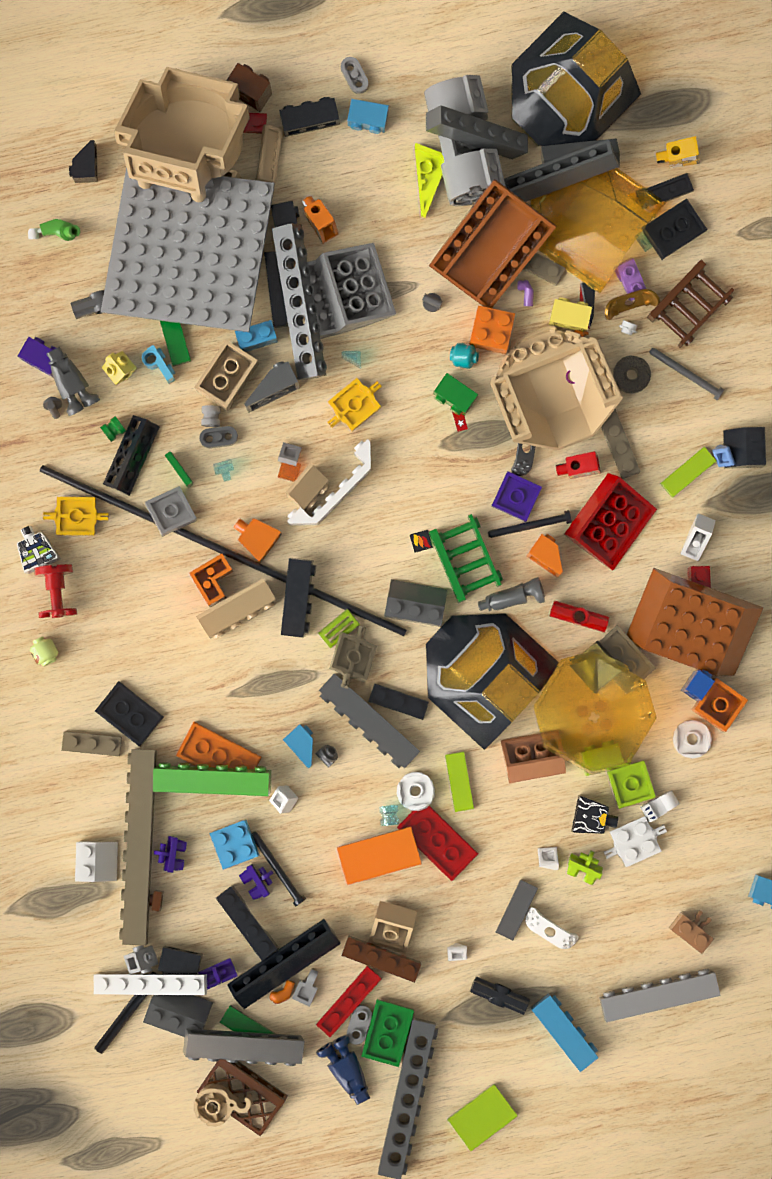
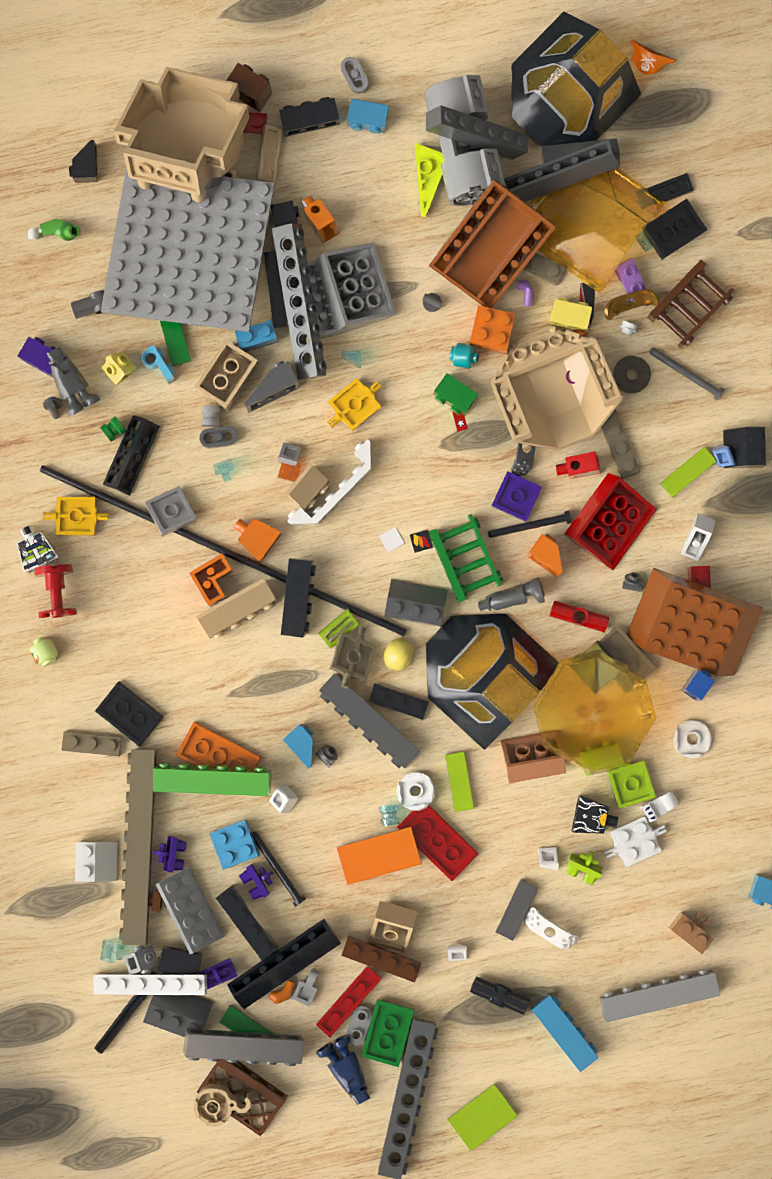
green tile [165,452,193,488] -> none
yellow torso [656,136,700,168] -> none
orange brick [691,678,748,732] -> none
none -> clear light blue tile [100,940,124,963]
none -> light grey plate [156,867,224,954]
none -> white sticker [379,527,404,553]
none -> light yellow hair [384,638,415,671]
none -> dark grey plate [622,572,644,592]
none -> orange hat [630,40,677,75]

